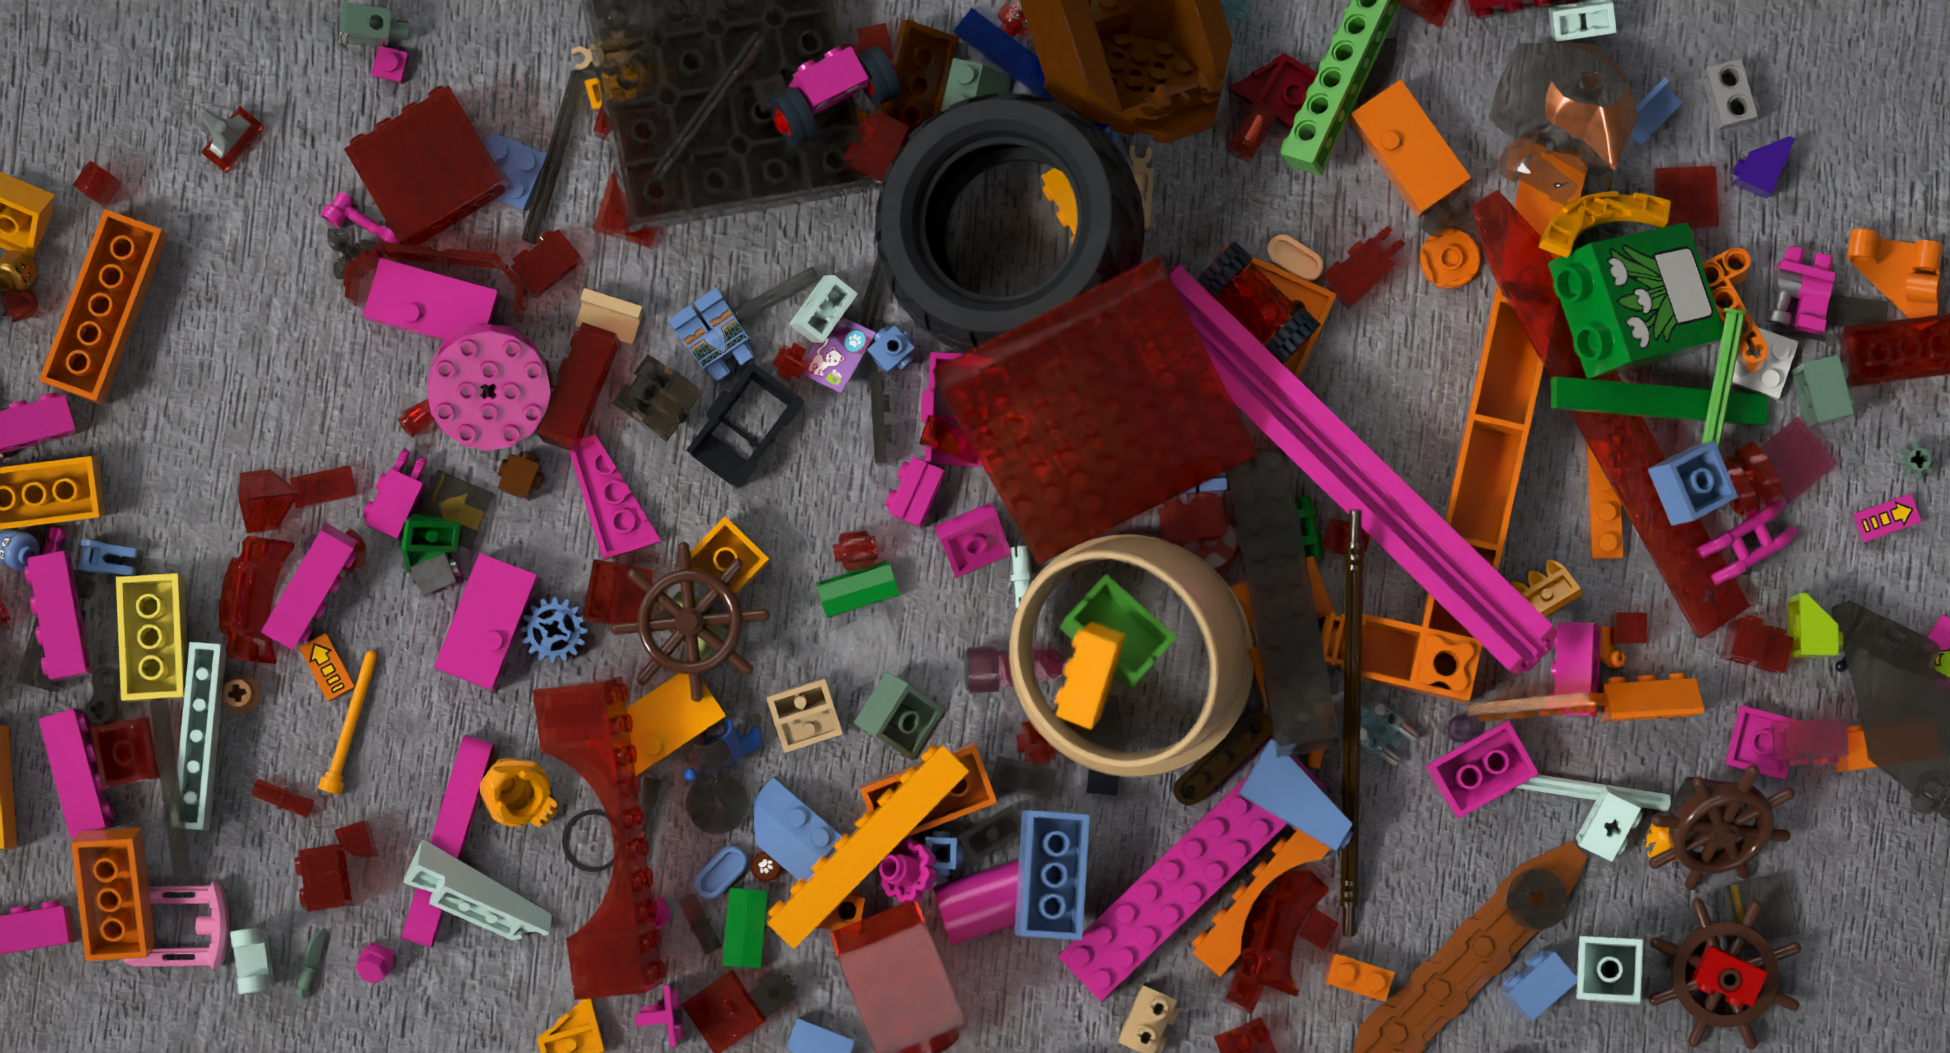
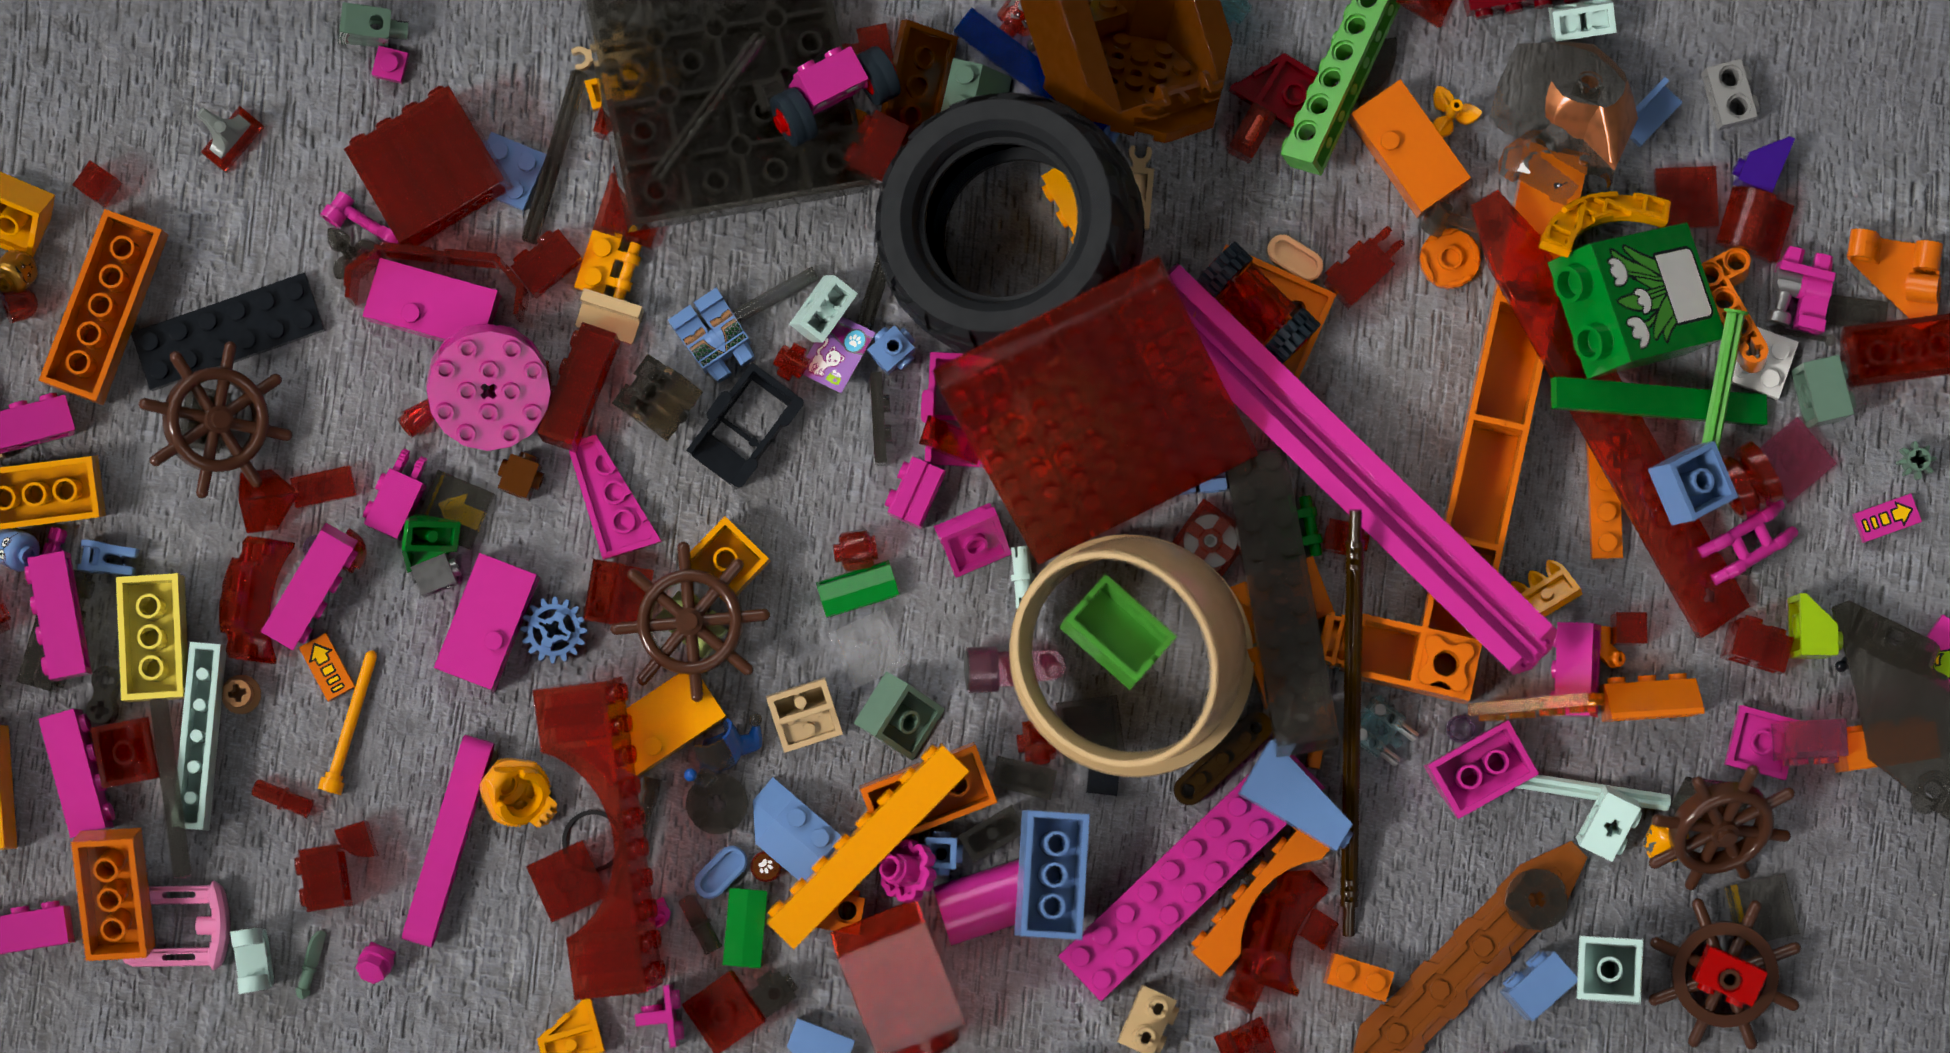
light aqua wedge [403,840,552,940] -> none
light orange brick [1055,622,1126,729] -> none
clear red brick [1156,493,1227,545] -> none
none -> black plate [131,273,325,391]
none -> reddish brown brick [139,341,293,498]
none -> clear red brick [526,840,611,923]
none -> light orange plate [574,230,642,300]
none -> light orange plant [1433,86,1482,138]
none -> clear red brick [1715,186,1795,264]

